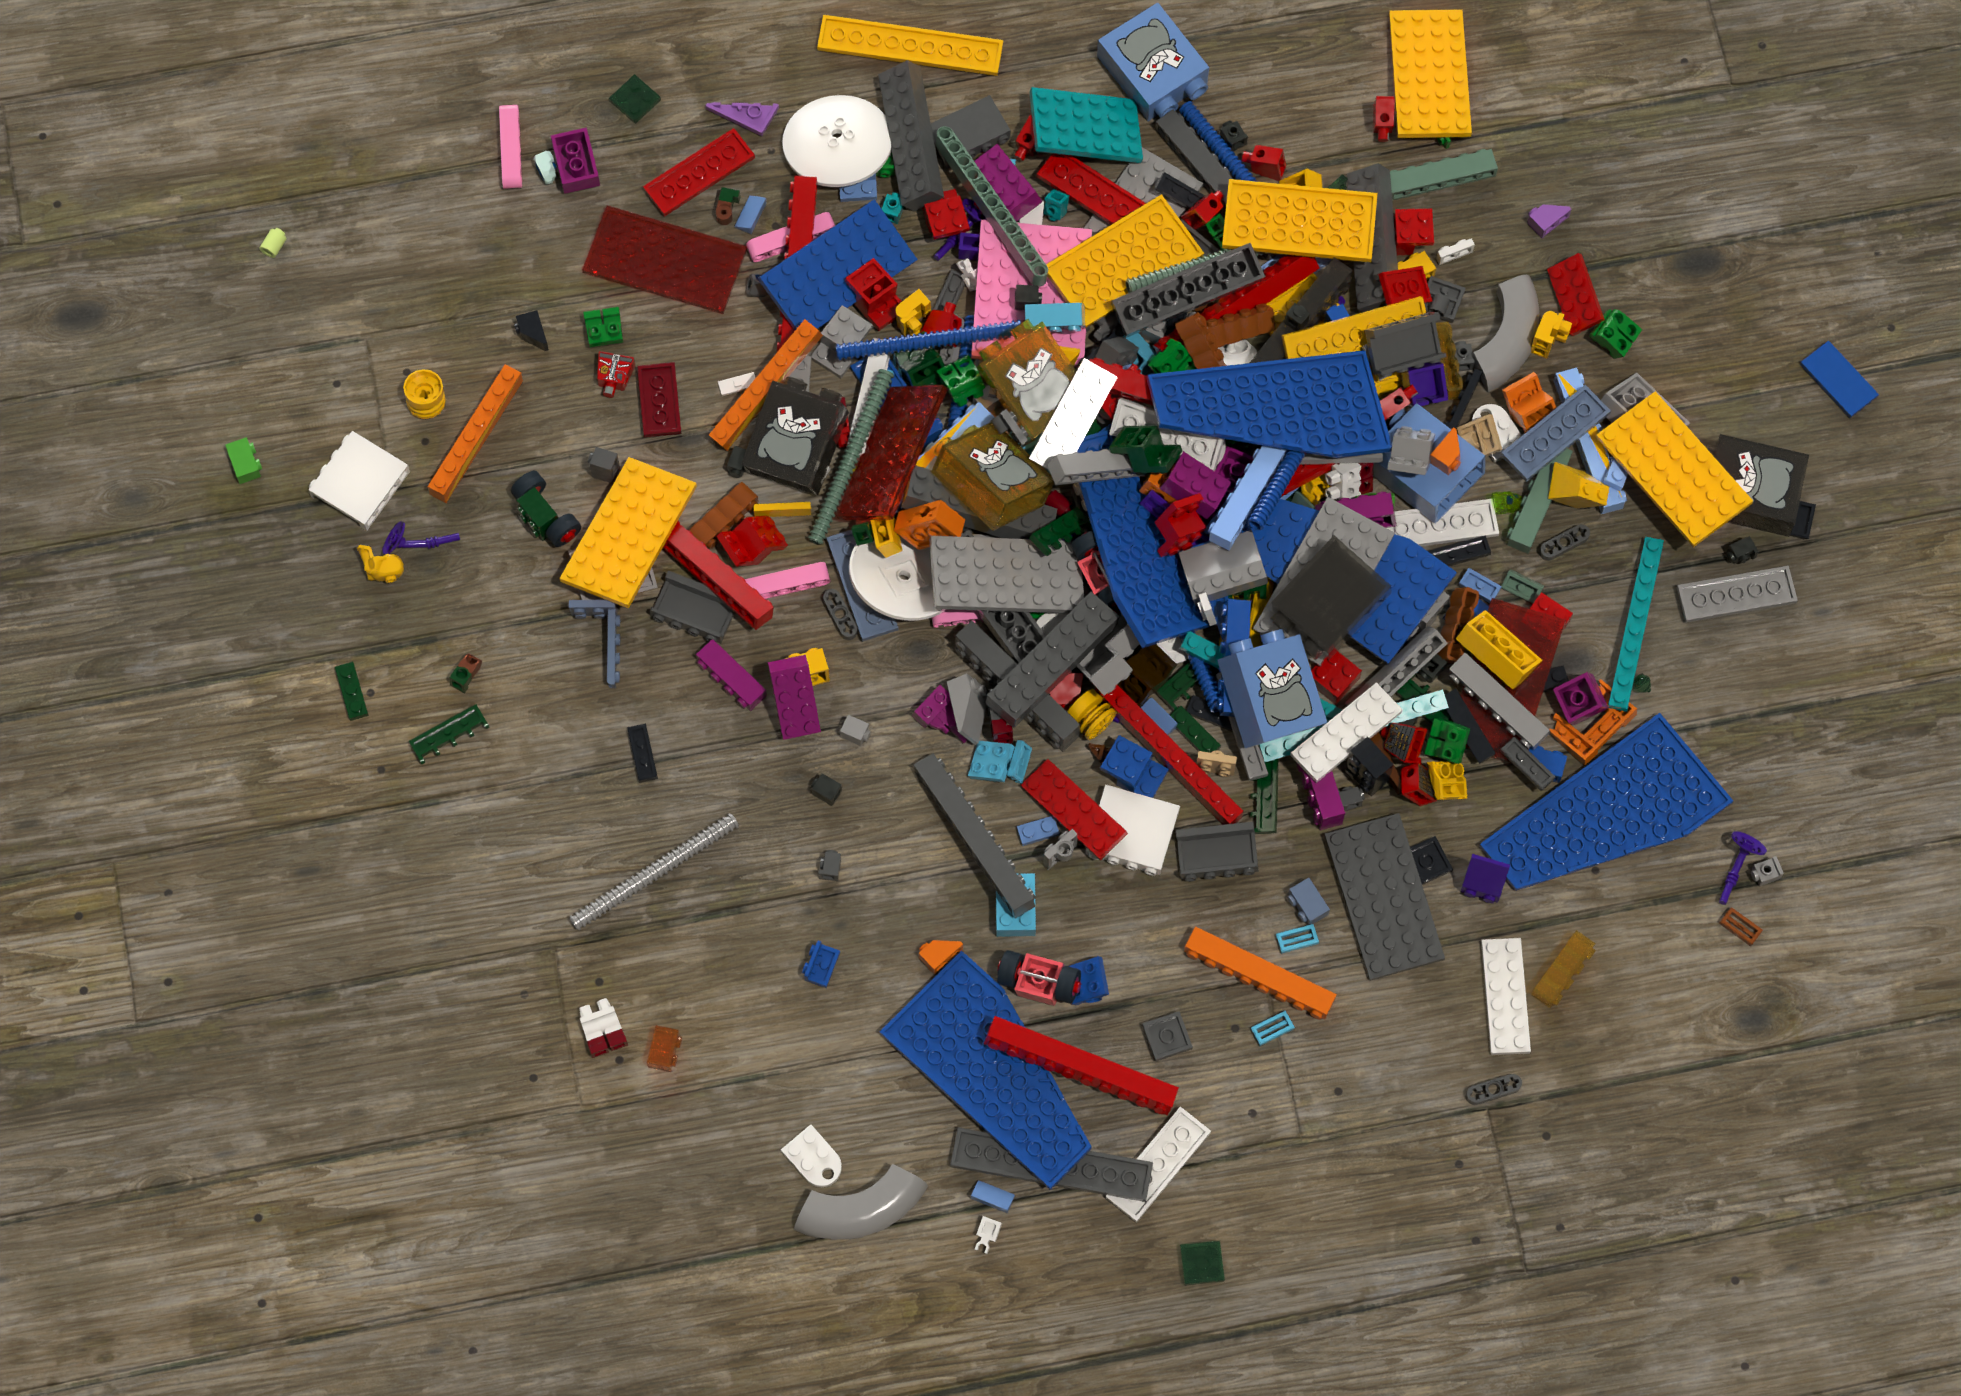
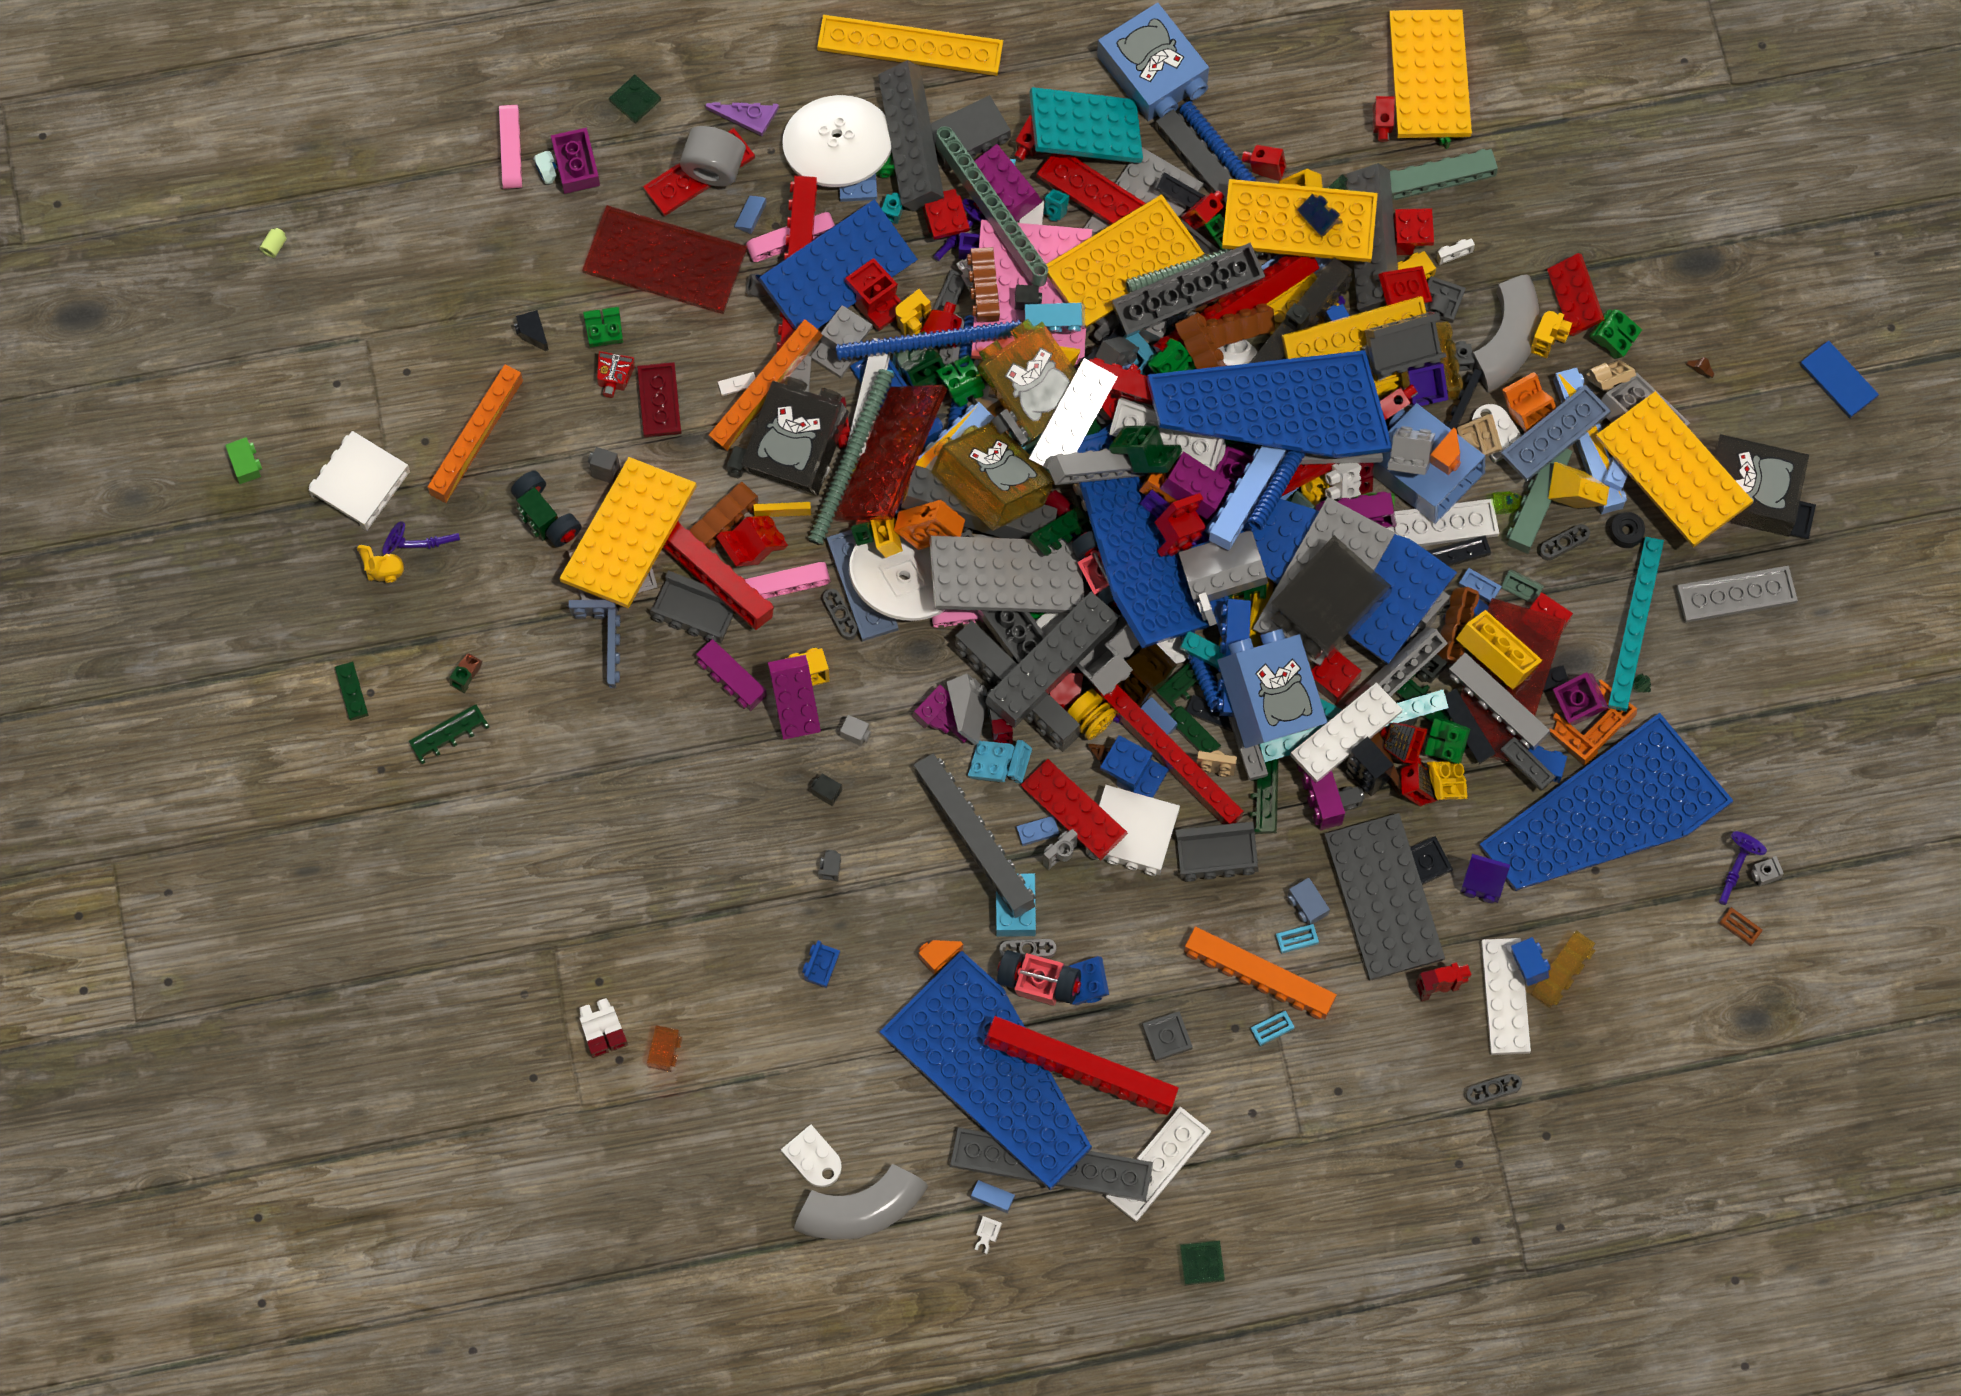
yellow wheel [403,369,446,419] -> none
light grey piece [569,813,739,931] -> none
black tile [627,723,658,783] -> none
leg [716,187,741,225] -> none
pearl dark grey brick [1220,121,1248,151] -> none
medium lavender slope [1527,204,1571,238] -> none
pearl dark grey brick [1727,536,1759,564] -> none
none -> light grey piece [680,126,746,186]
none -> dark orange brick [967,247,1000,322]
none -> light grey beam [1000,939,1056,959]
none -> clear blue bracket [1297,194,1342,237]
none -> red hips [1416,962,1471,1002]
none -> blue brick [1511,937,1551,987]
none -> tan plate [1586,360,1636,390]
none -> black tyre [1610,512,1645,548]
none -> reddish brown piece [1686,357,1714,378]

